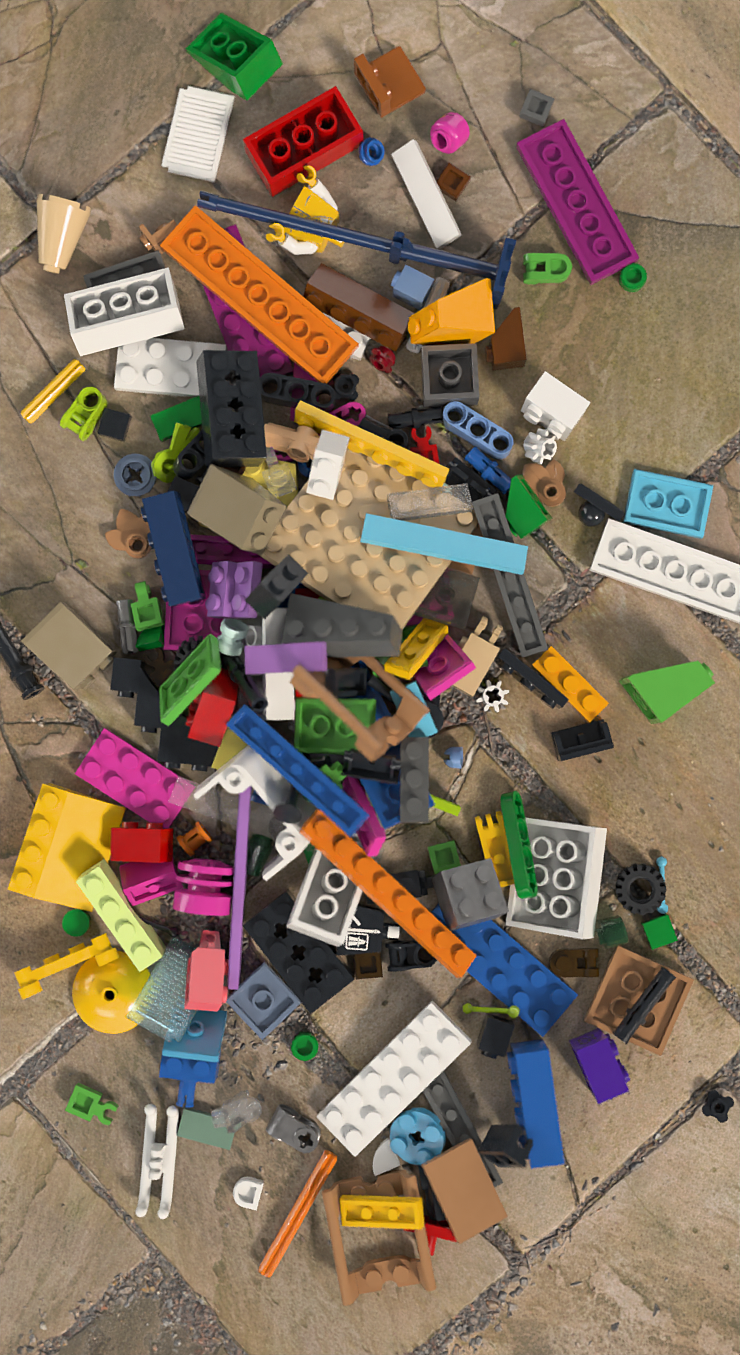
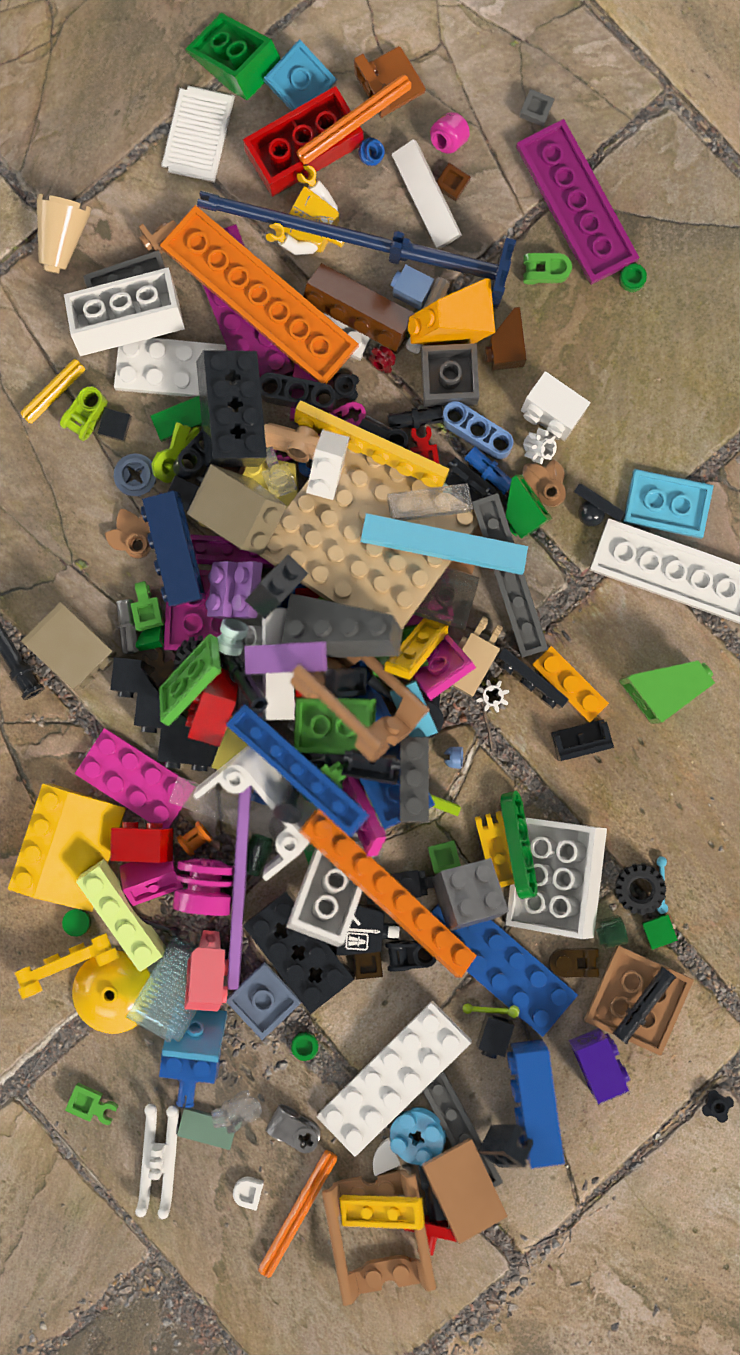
none -> dark azure plate [263,39,337,111]
none -> orange axle [297,75,411,164]

